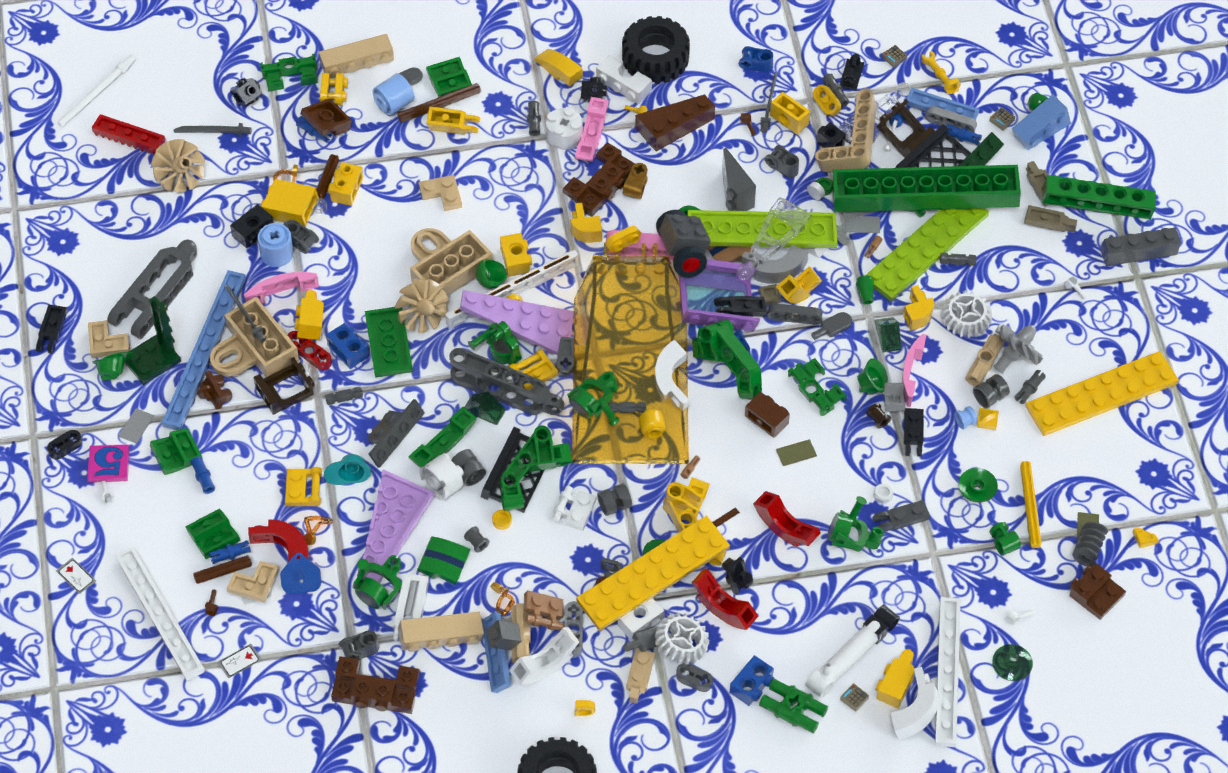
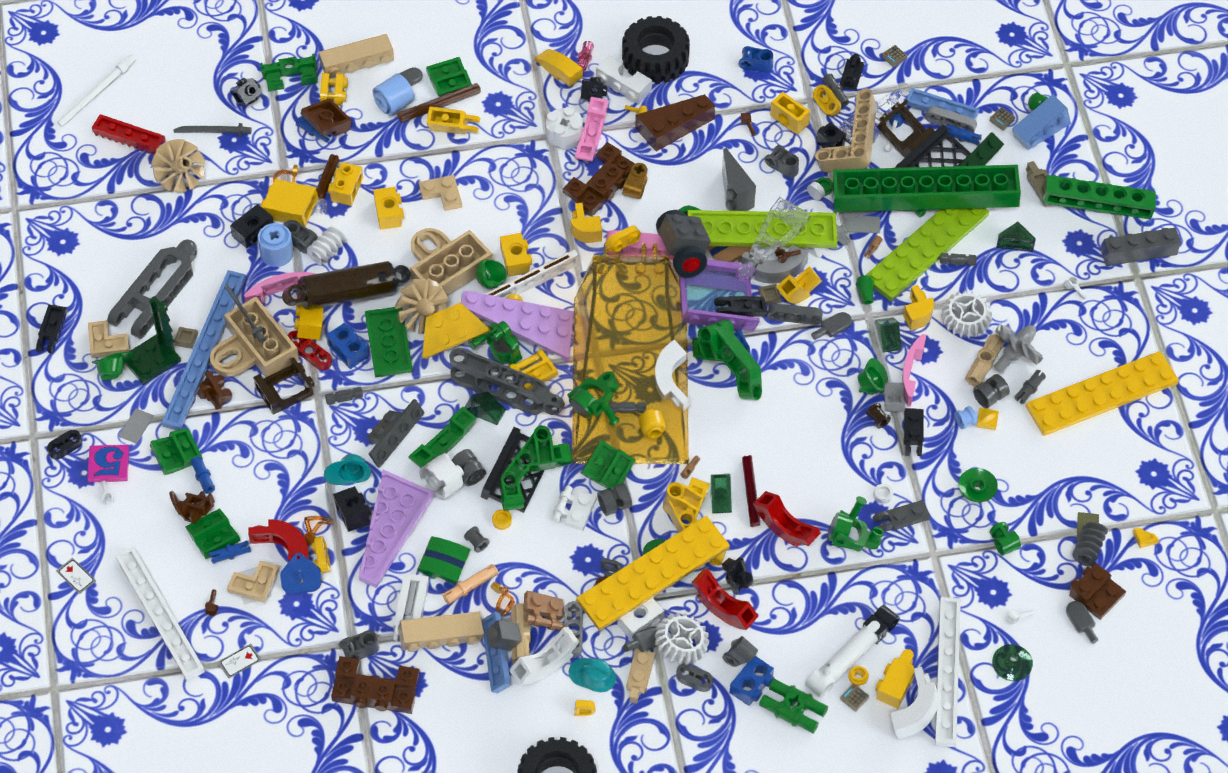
reddish brown axle [193,555,252,584] -> none
yellow plate [285,467,322,506] -> none
green piece [353,555,402,610] -> none
dark grey pin [527,100,541,136] -> none
dark grey piece [556,337,574,377] -> none
reddish brown piece [712,507,740,528] -> none
reddish brown brick [745,391,790,438] -> none
dark grey sword [760,72,778,133] -> none
olive sticker [776,439,817,466] -> none
green piece [788,358,847,416] -> none
yellow piece [921,51,961,94] -> none
yellow axle [1020,461,1042,548] -> none
dark tan hinge [1024,205,1077,232] -> none
none -> reddish brown piece [169,490,215,524]
none -> dark tan tile [174,327,198,349]
none -> dark brown piece [282,261,411,310]
none -> white piece [307,226,348,265]
none -> yellow plate [312,536,331,574]
none -> black brick [333,486,372,532]
none -> yellow brick [373,186,404,230]
none -> yellow wing [422,302,491,359]
none -> light nougat pin [442,564,499,605]
none -> teal piece [568,658,616,693]
none -> clear pink axle [577,41,594,72]
none -> green slope [580,440,636,490]
none -> clear green slope [710,473,732,514]
none -> dark grey piece [722,636,758,667]
none -> dark red axle [742,455,761,528]
none -> reddish brown hand [775,248,801,263]
none -> yellow plate [848,666,869,686]
none -> clear green slope [996,221,1036,252]
none -> dark grey piece [1066,601,1099,644]

